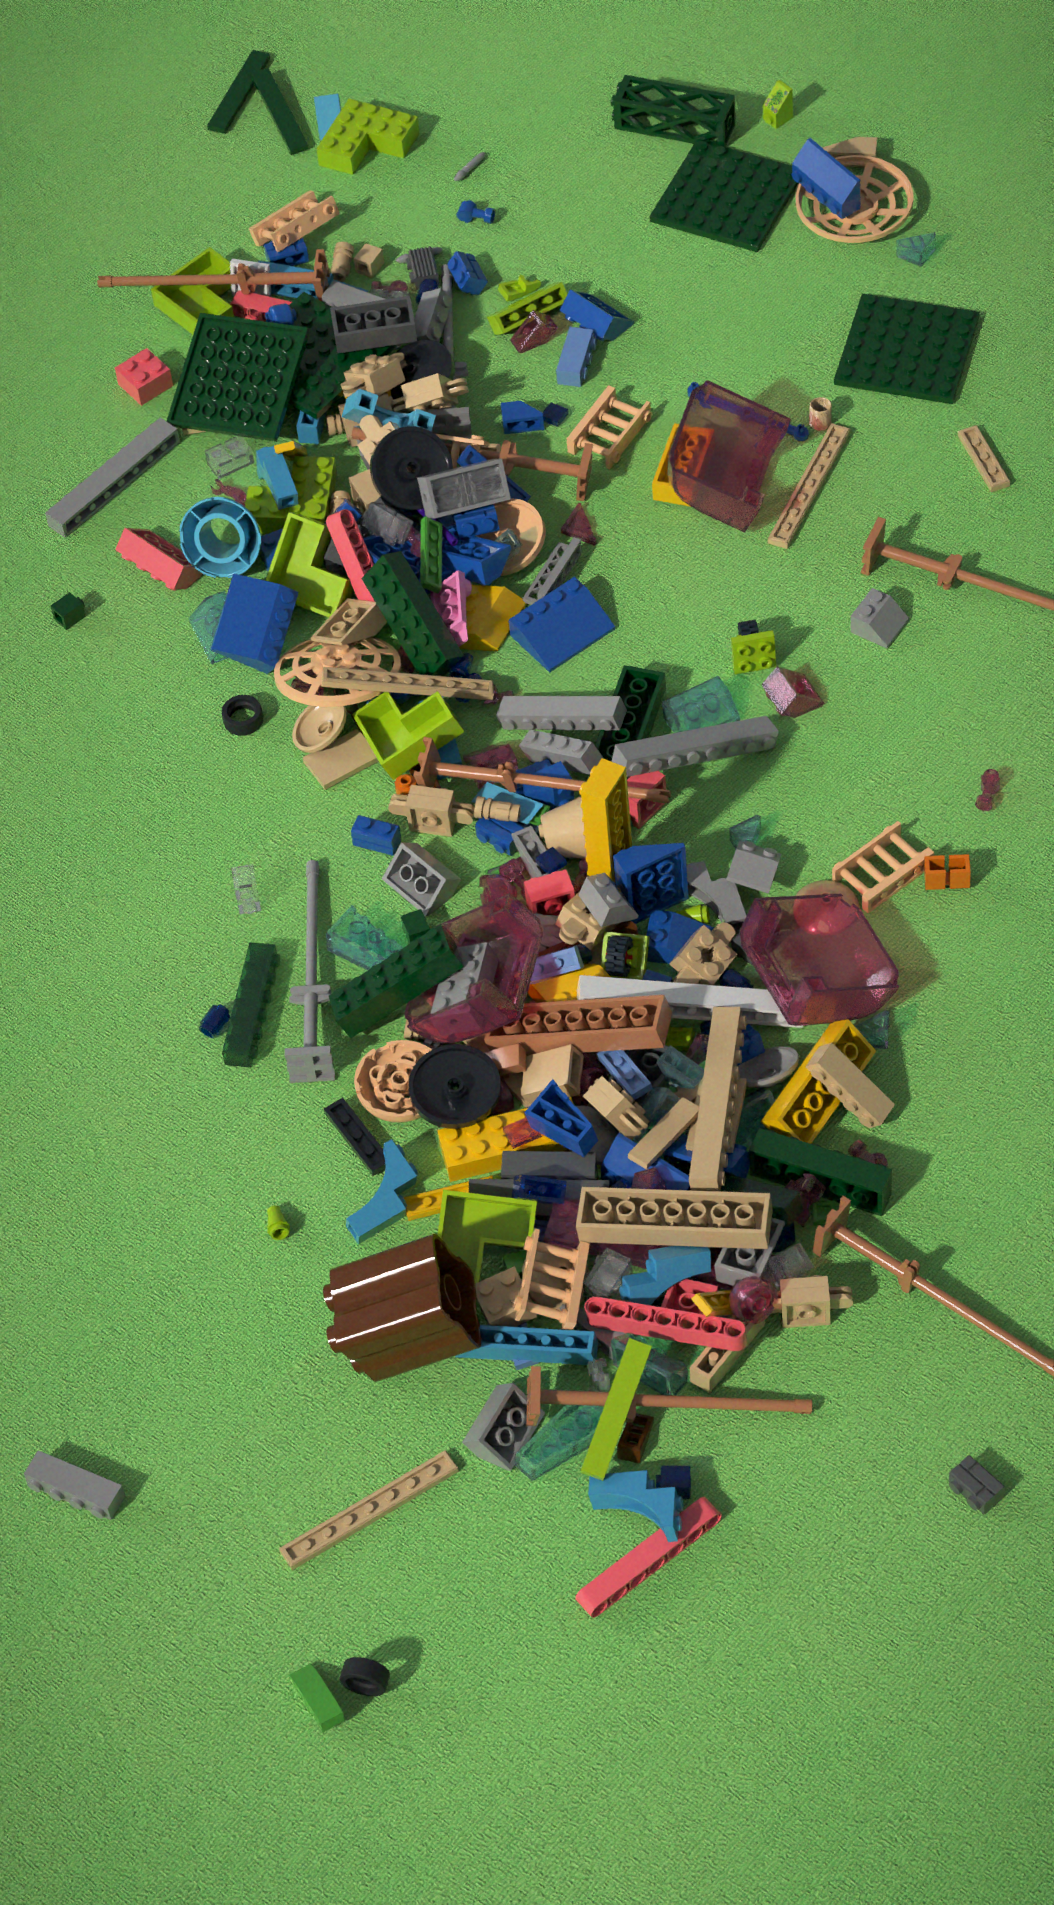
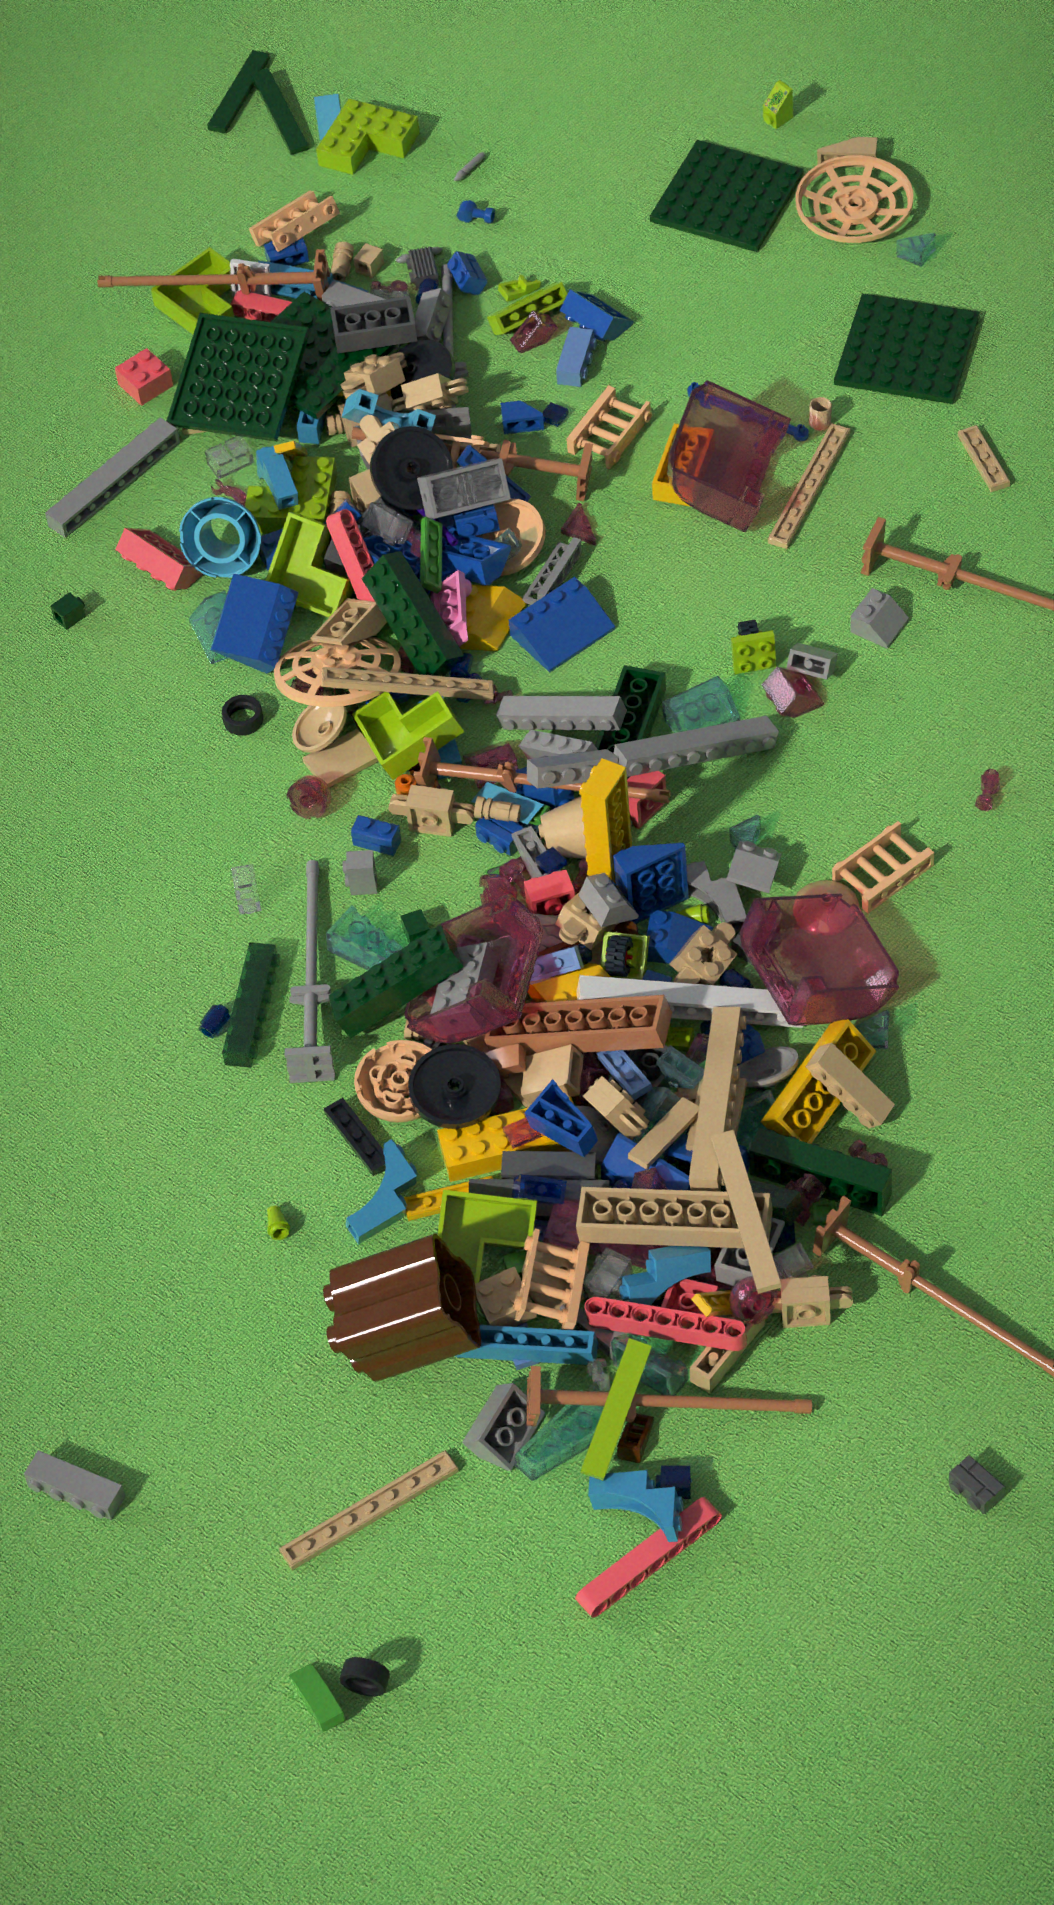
blue head [265,303,297,325] -> none
light grey slope [382,842,461,916] -> none
dark green piece [611,75,736,147] -> none
slope [792,138,860,219] -> none
orange piece [924,854,971,890] -> none
none -> cylinder [287,775,332,819]
none -> light grey brick [342,850,377,895]
none -> light grey brick [527,749,618,789]
none -> tan tile [711,1130,782,1294]
none -> light grey brick [786,643,838,680]

